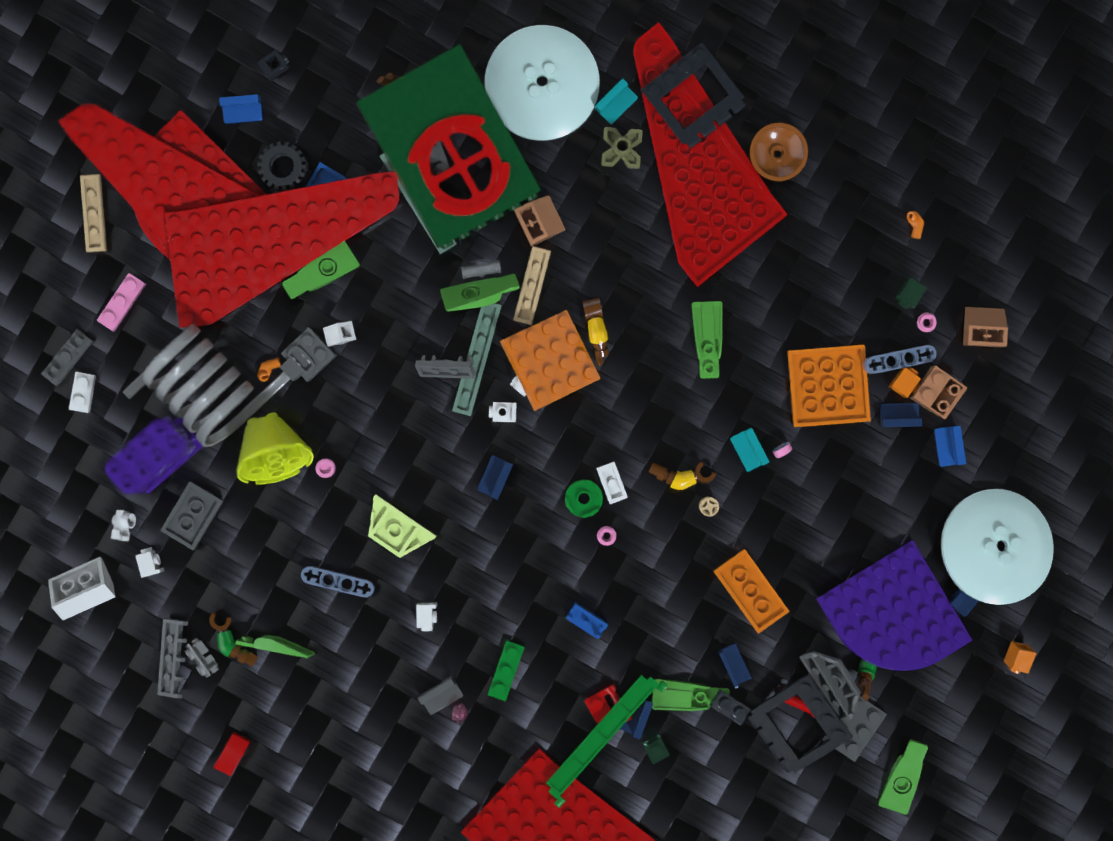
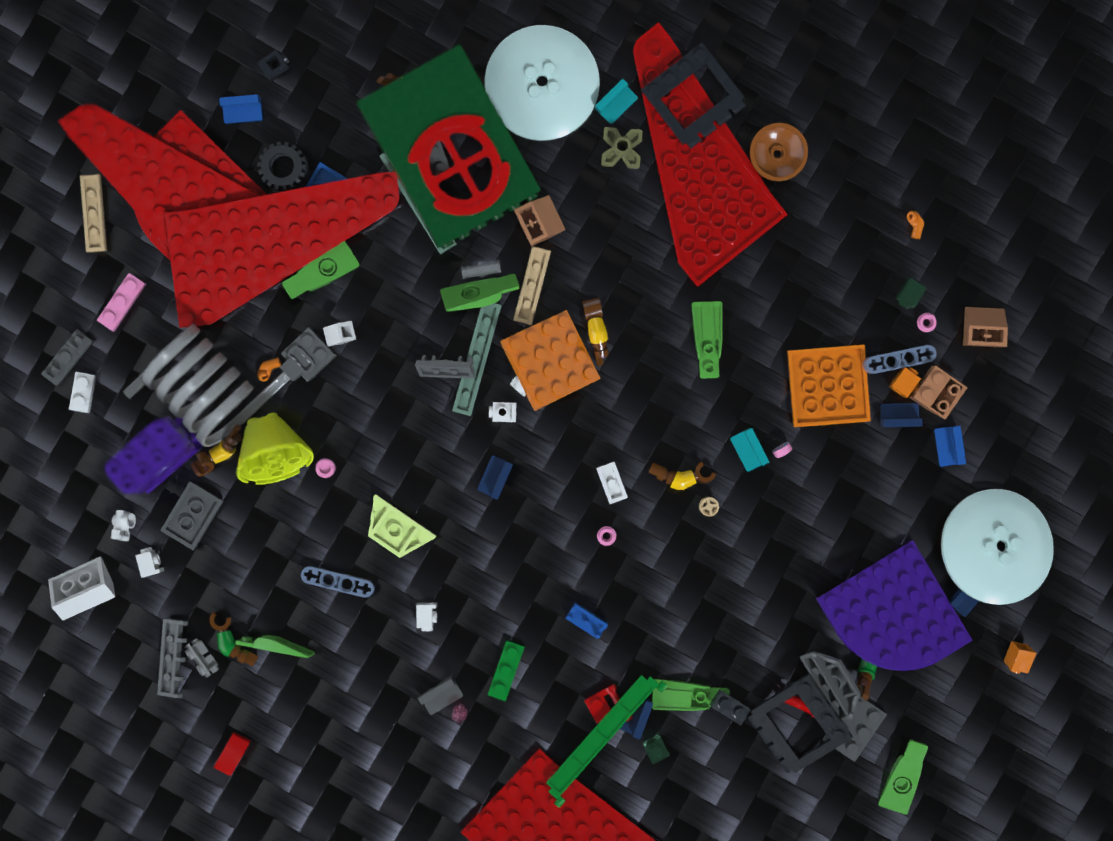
green tile [565,479,603,518] -> none
orange plate [713,549,790,634] -> none
dark blue panel [718,643,751,688] -> none
none -> reddish brown piece [191,424,242,477]

